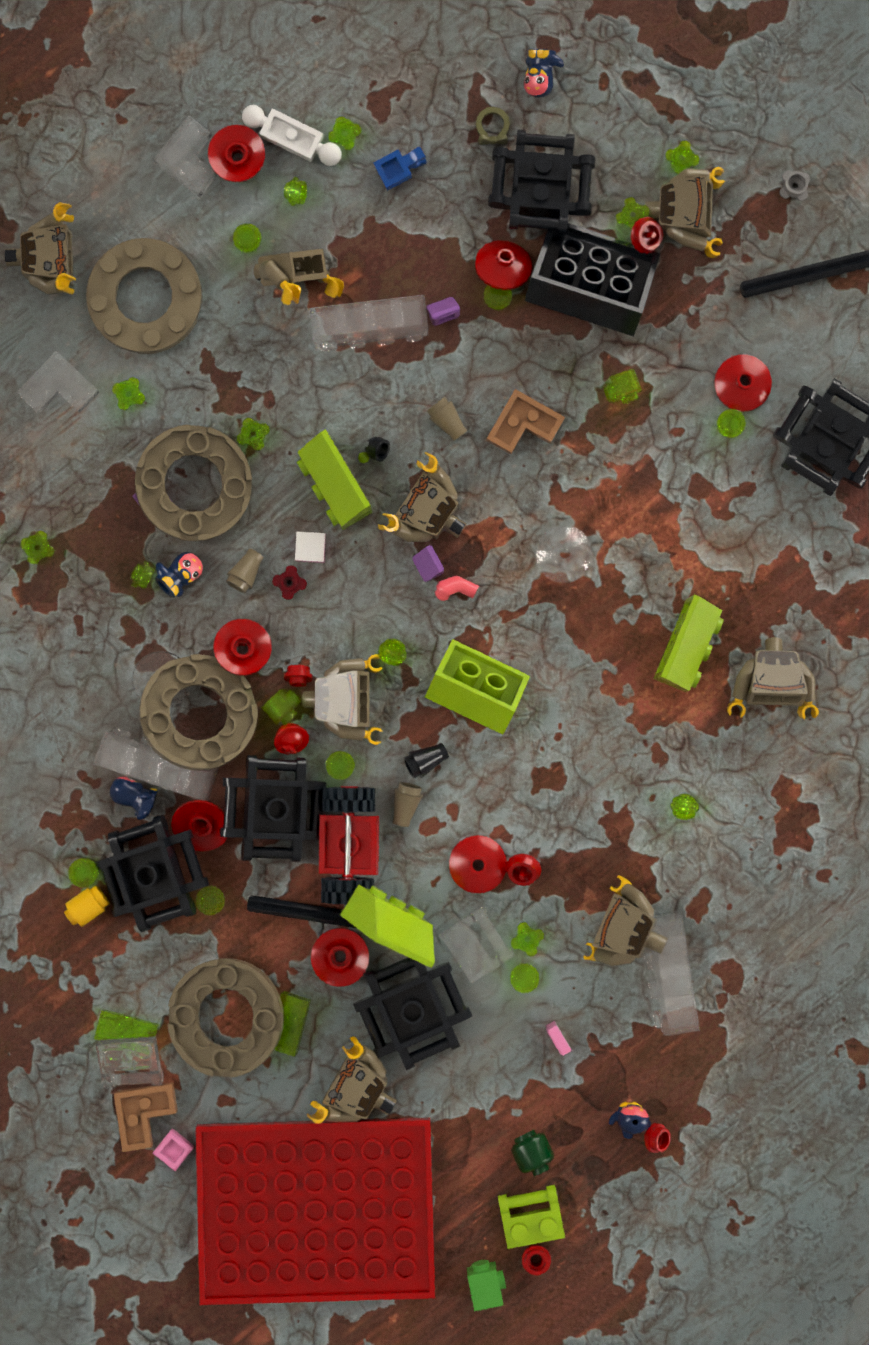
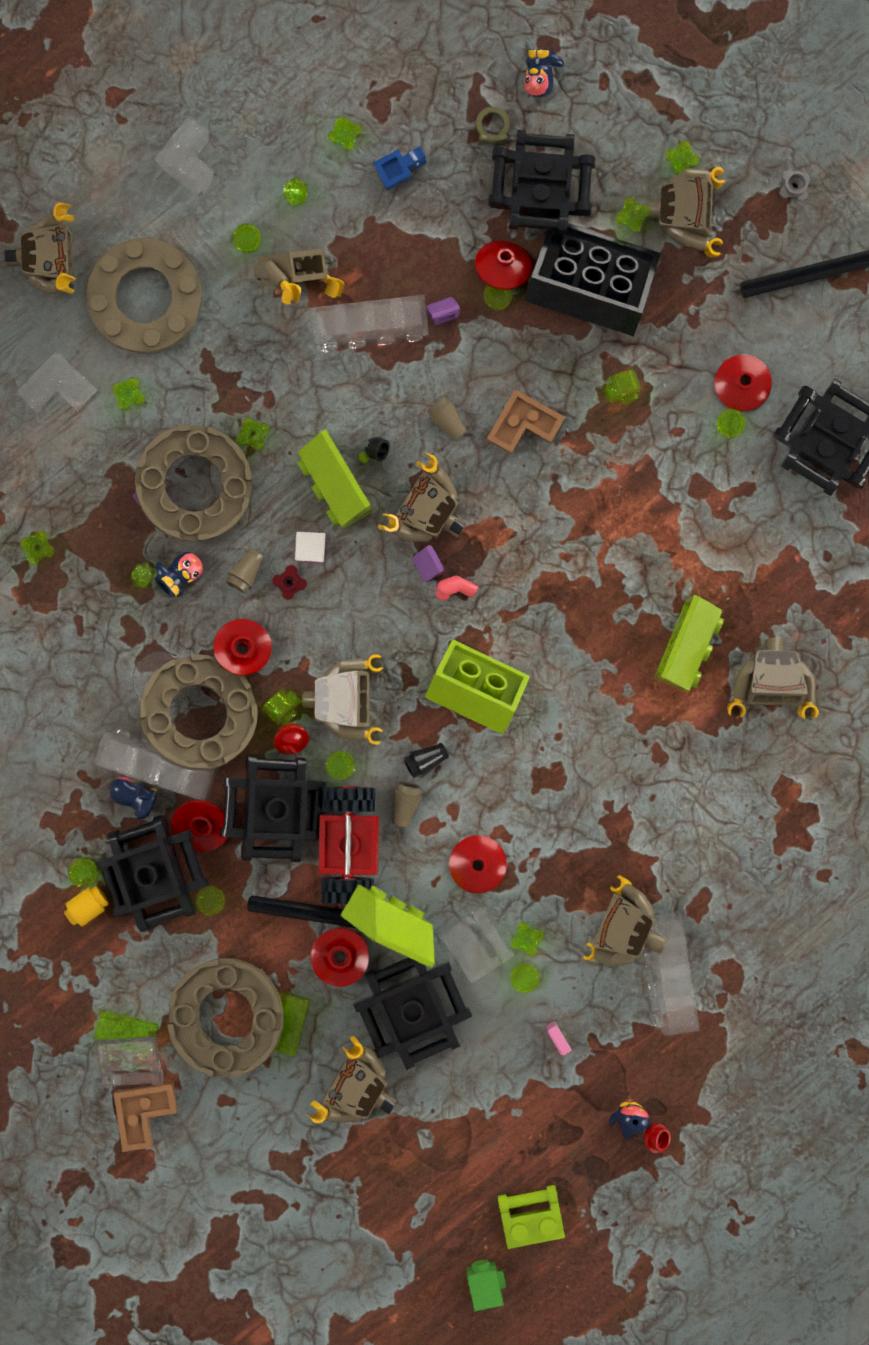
bright pink tile [153,1128,195,1171] -> none
red plate [196,1118,435,1305] -> none
red dish [208,125,265,182] -> none
white plate [242,105,342,166] -> none
red plate [284,665,313,687] -> none
clear neon green plate [378,638,407,666] -> none
red hat [506,854,542,886] -> none
dark green head [511,1129,554,1177] -> none
red plate [522,1245,551,1275] -> none
clear dish [535,526,593,583] -> none
red hat [630,217,663,254] -> none
clear neon green plate [670,794,699,820] -> none

